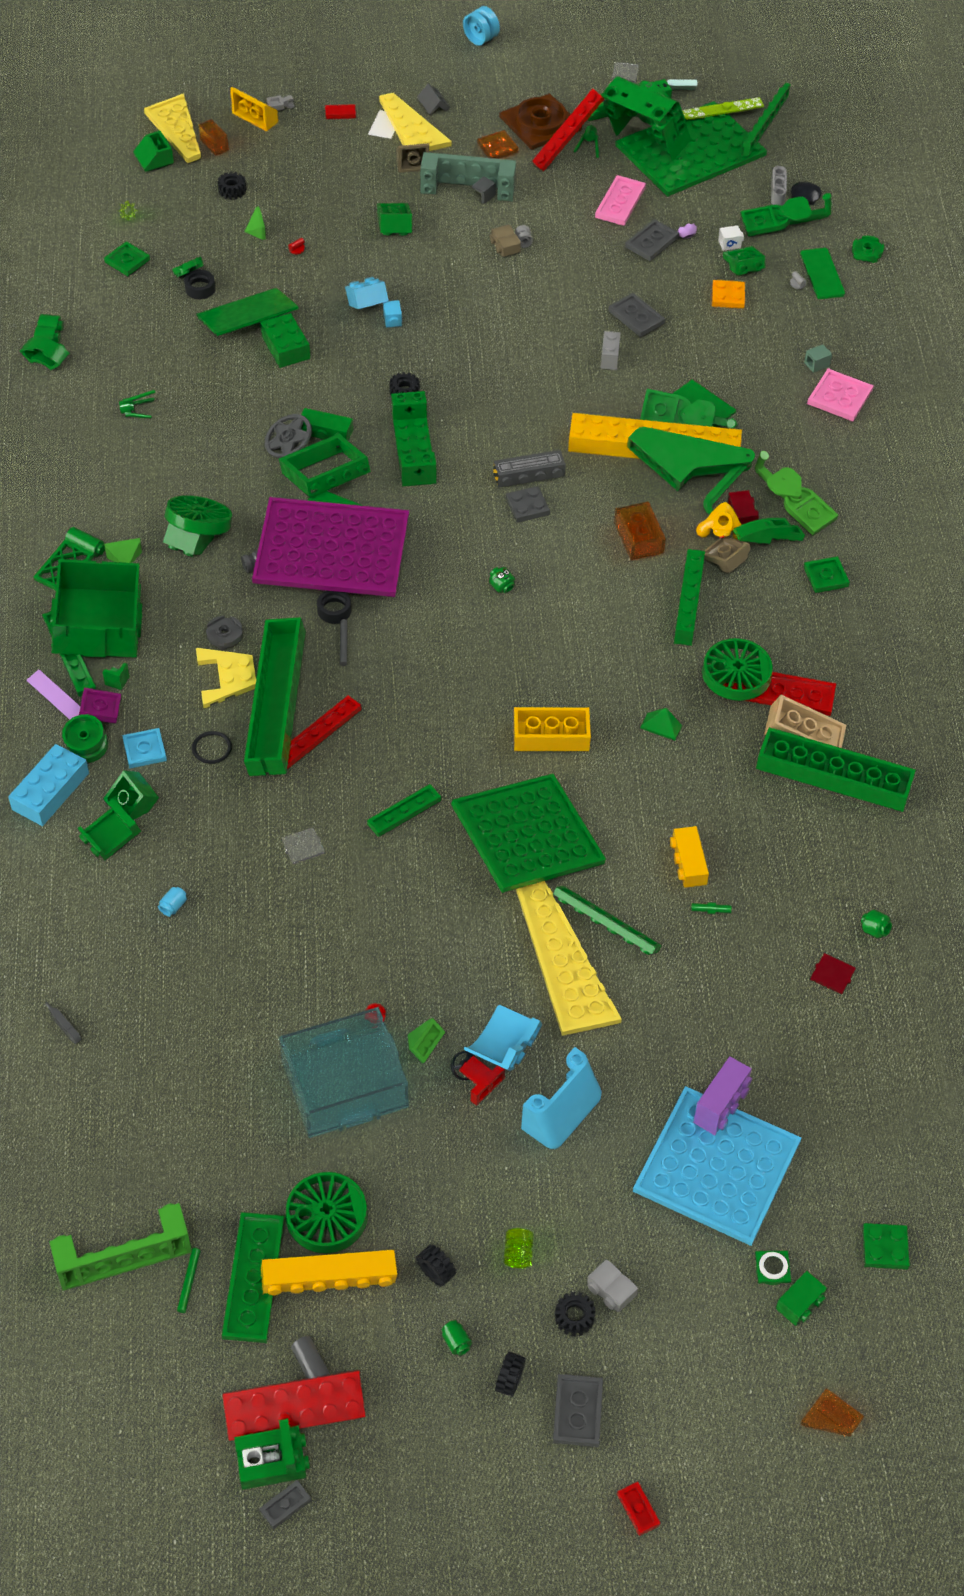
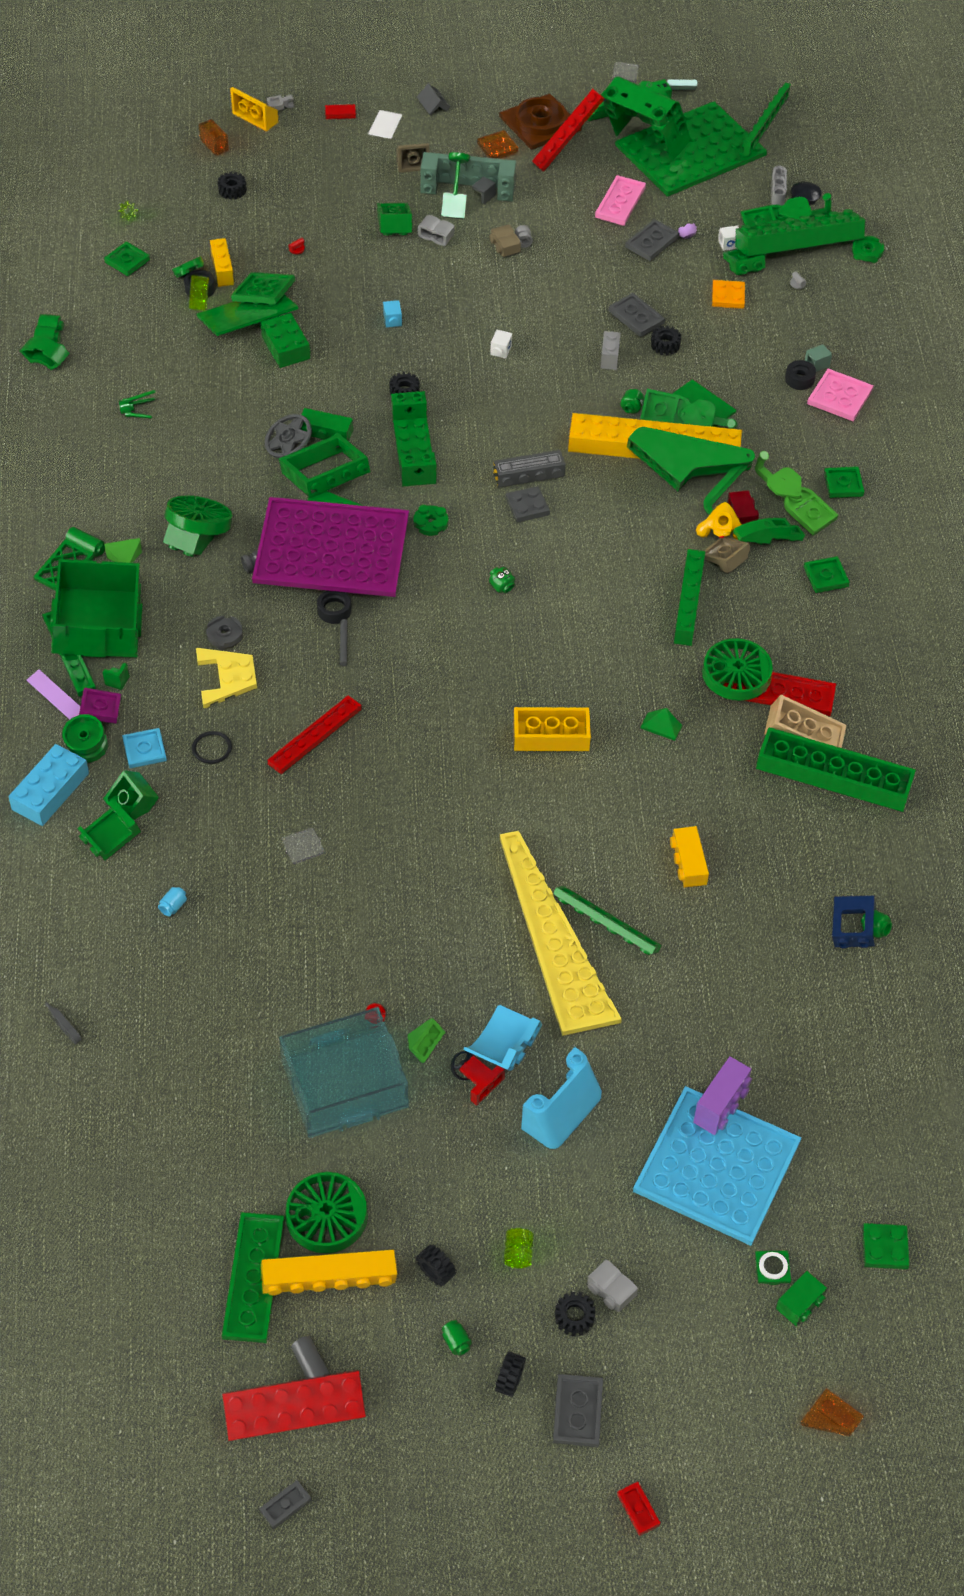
bright green plate [49,1203,192,1291] -> none
green slope [133,130,174,172] -> none
light yellow wing [144,93,201,163] -> none
green bar [177,1248,200,1313] -> none
green brick [234,1419,310,1490] -> none
green piece [244,617,306,776] -> none
bright green slope [245,207,266,240] -> none
medium azure brick [345,277,389,309] -> none
green plate [367,784,441,837] -> none
light yellow wing [379,93,452,151] -> none
green plate [451,773,606,893] -> none
medium azure wheel [463,6,500,45] -> none
green plant [573,125,599,158] -> none
clear orange brick [614,501,666,560] -> none
lime piece [682,97,764,119] -> none
green bar [691,902,732,914] -> none
green piece [800,248,845,299] -> none
dark red piece [810,953,856,994] -> none
none -> clear neon green plate [189,275,209,311]
none -> yellow brick [210,238,234,287]
none -> green plate [231,272,295,305]
none -> green plate [413,505,448,536]
none -> light grey brick [418,215,455,246]
none -> piece [441,152,470,219]
none -> white brick [490,330,512,358]
none -> green head [620,389,644,414]
none -> black tyre [651,326,681,356]
none -> green brick [735,209,865,256]
none -> black tyre [785,360,816,390]
none -> green plate [824,467,864,498]
none -> dark blue window [832,896,876,948]

